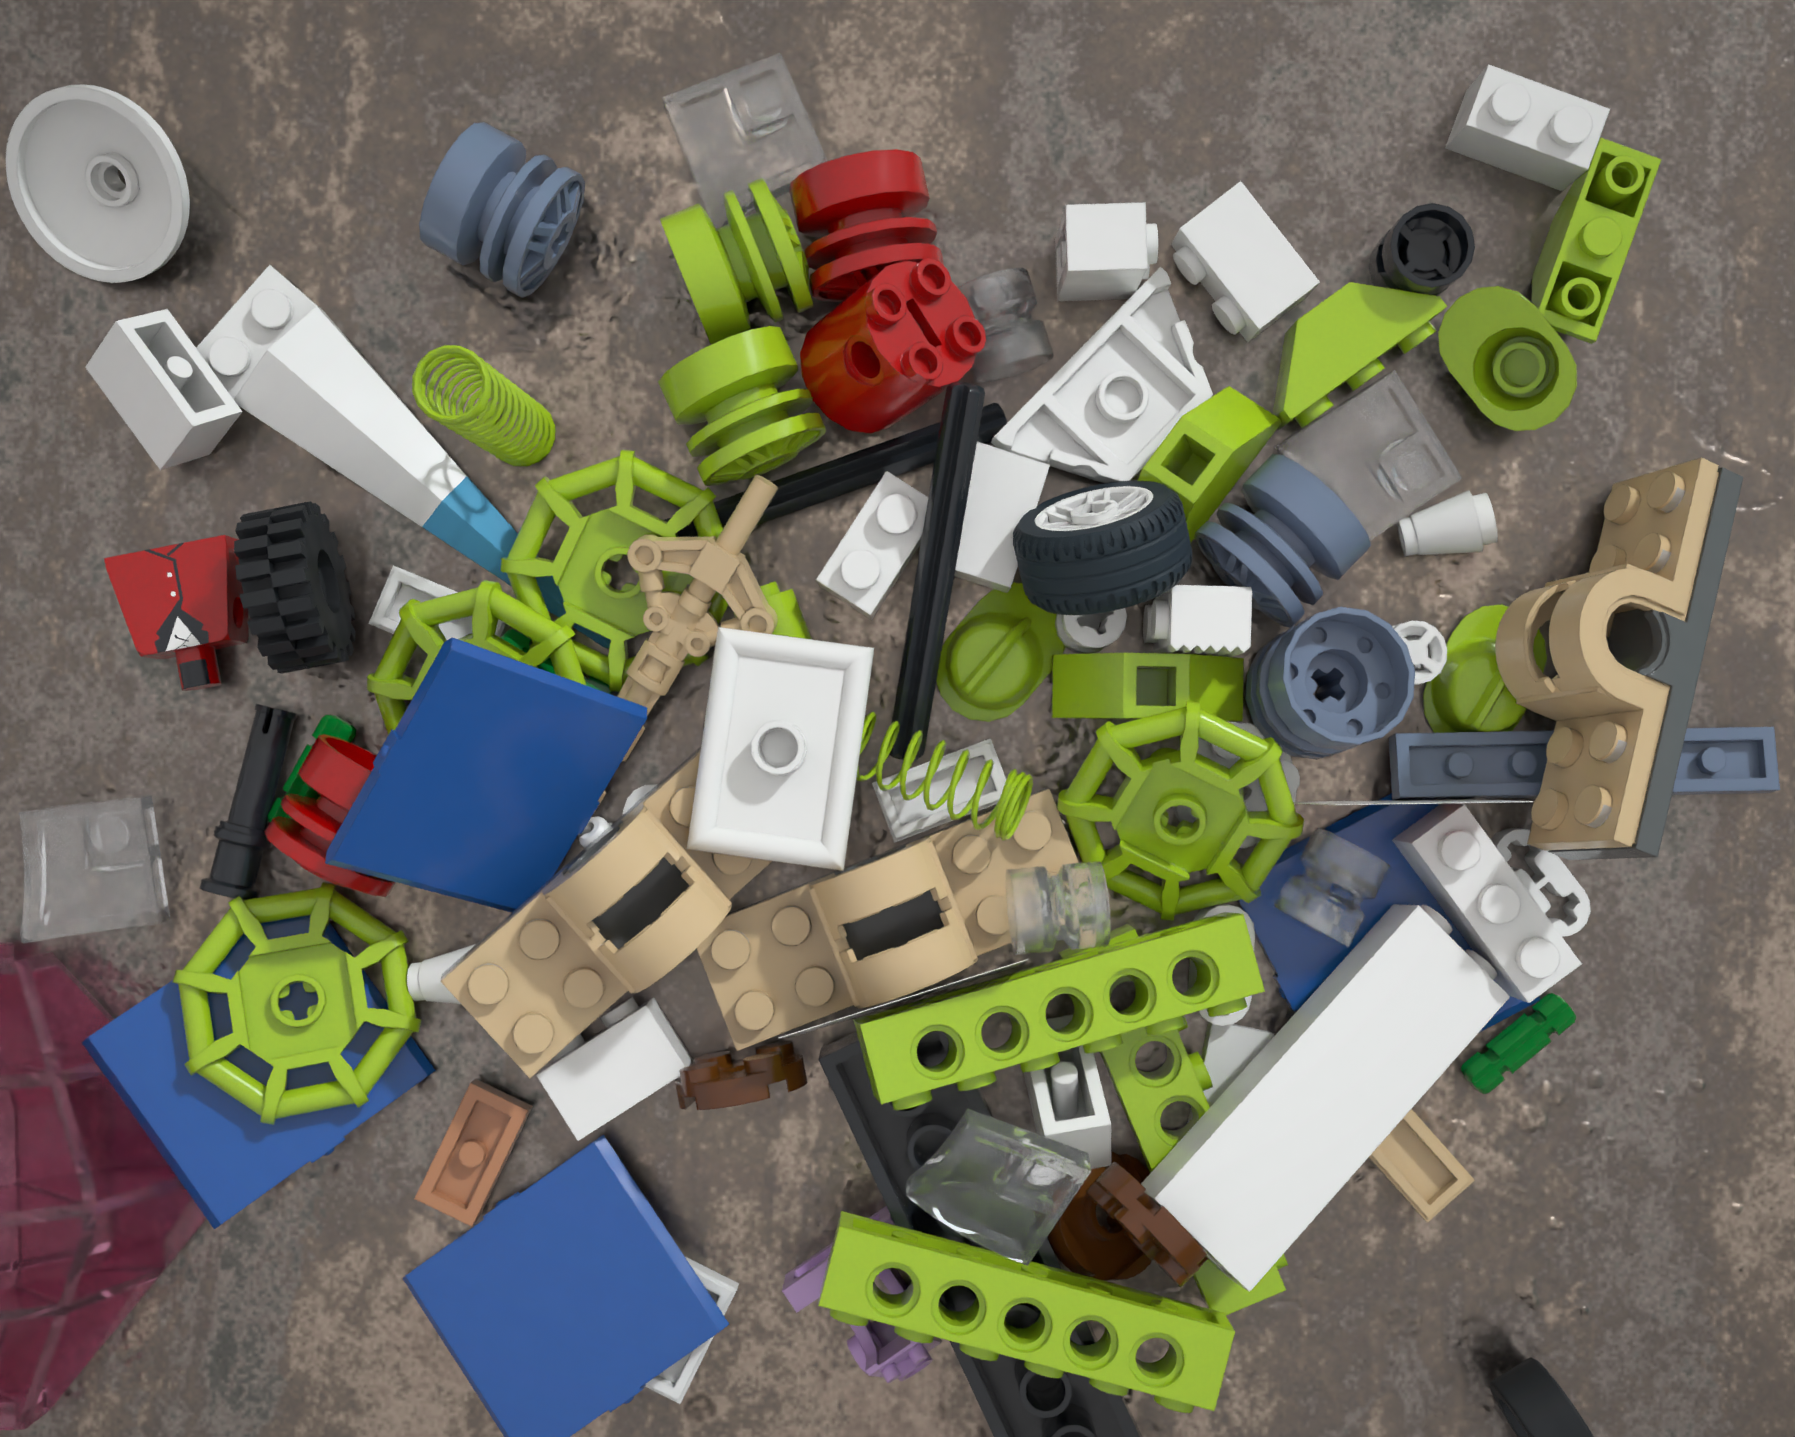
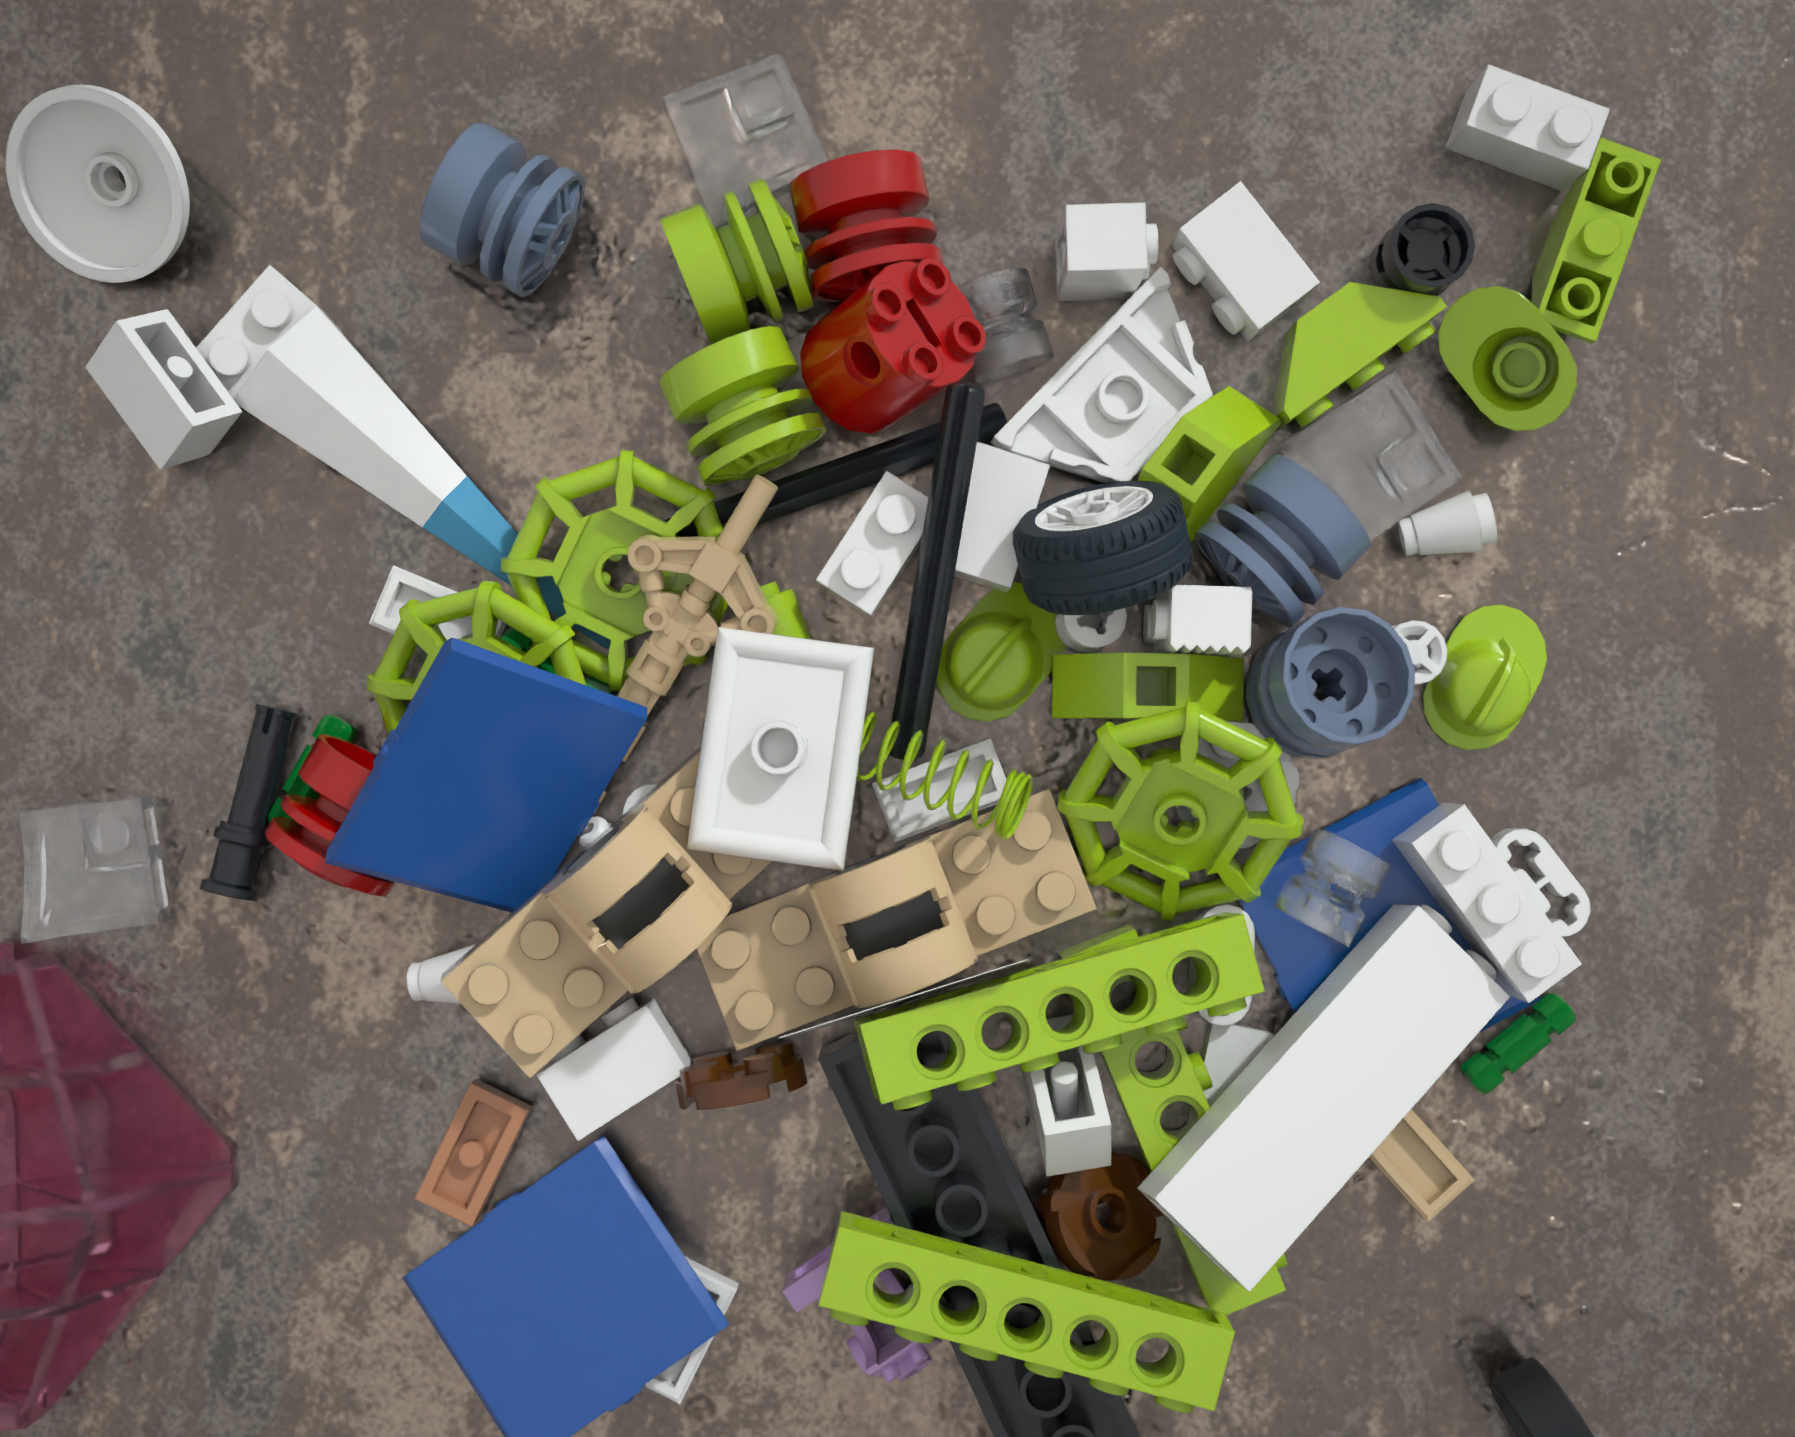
blue piece [82,915,436,1229] -> none
red torso [104,535,249,691] -> none
lime plate [172,882,422,1125] -> none
black tyre [234,501,356,674] -> none
lime piece [412,345,555,467] -> none
clear plate [906,1109,1092,1266] -> none
clear wheel [1006,861,1111,955] -> none
reddish brown plate [1086,1162,1209,1288] -> none
white sticker [1293,799,1533,805] -> none
sand blue plate [1388,727,1780,801] -> none
tan piece [1495,457,1743,860] -> none

